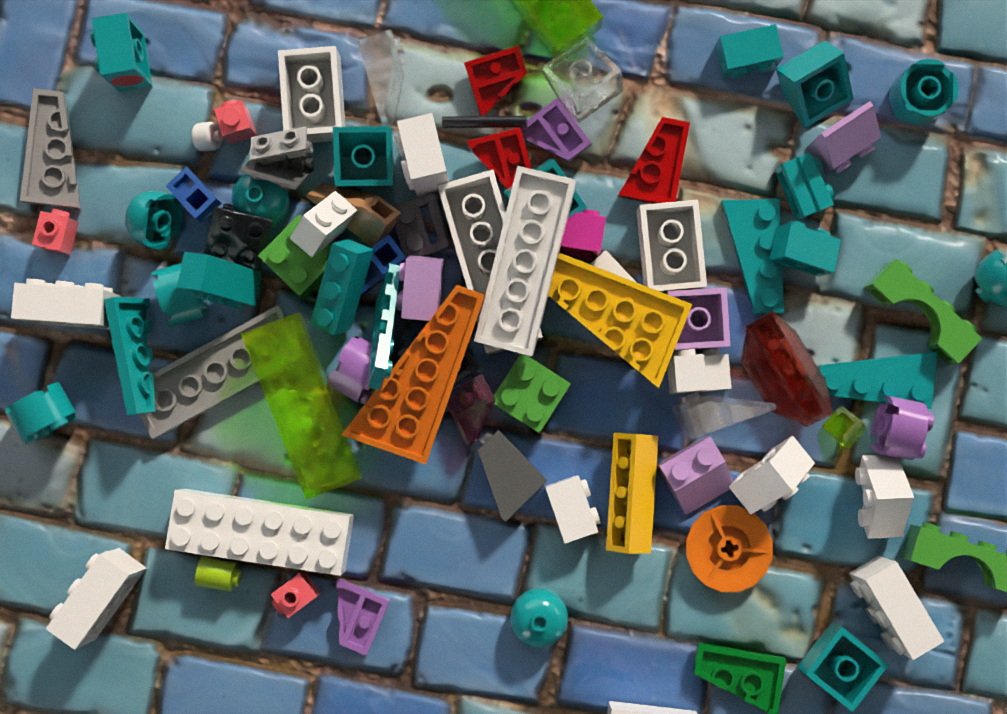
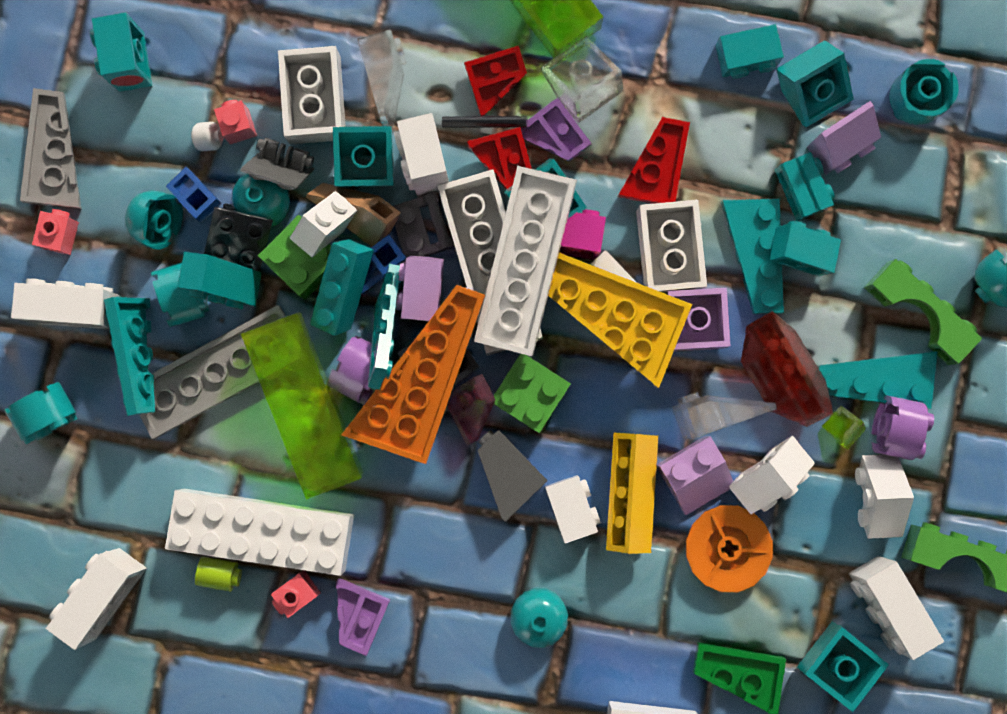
light grey hinge [250,126,313,165] -> none
white brick [667,349,732,394] -> none

